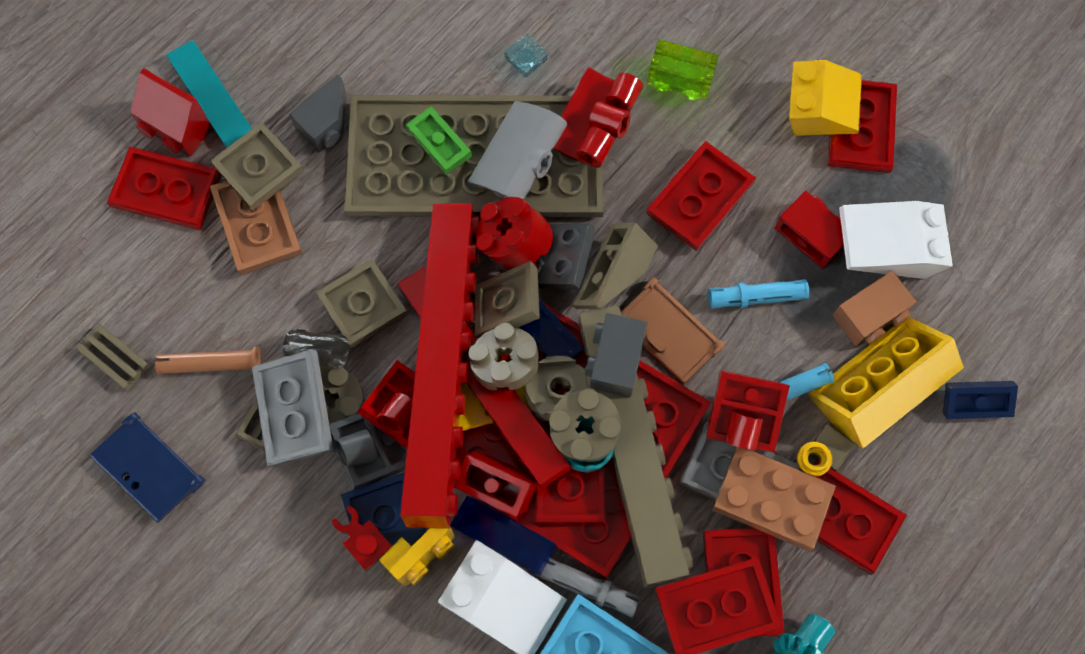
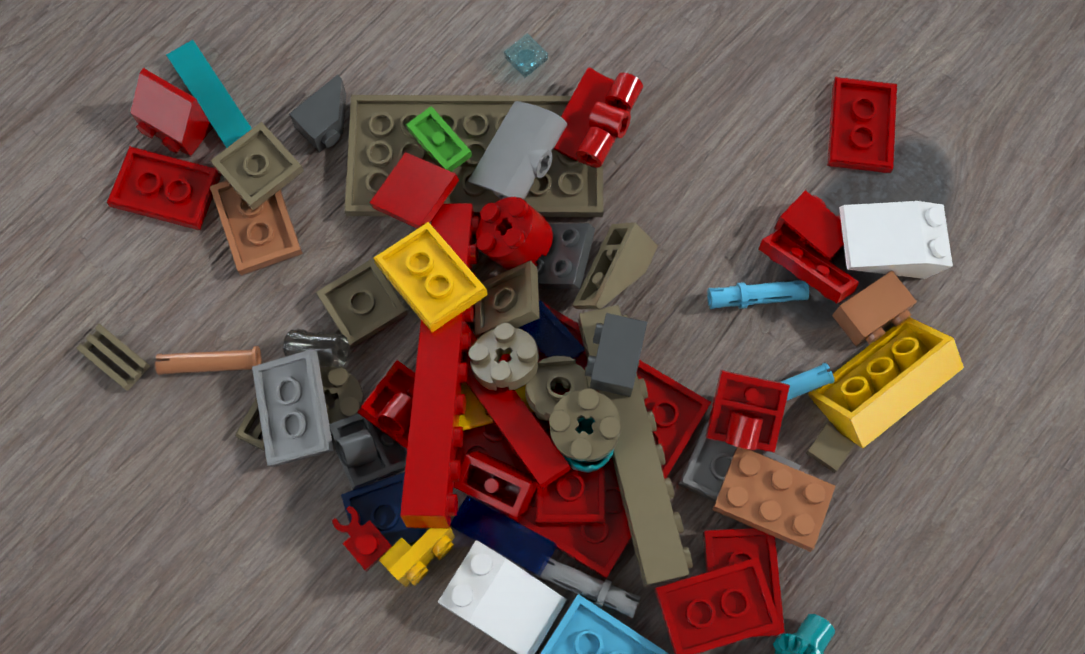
dark blue door [89,412,206,523] -> none
nougat door [621,277,726,385] -> none
red plate [646,141,756,252] -> none
clear neon green brick [647,39,719,100] -> none
yellow slope [789,60,862,136] -> none
yellow plate [797,442,832,477] -> none
red tile [812,459,907,575] -> none
dark blue plate [943,381,1018,419] -> none
none -> red tile [370,152,459,229]
none -> yellow tile [373,222,488,332]
none -> red plate [758,229,859,304]

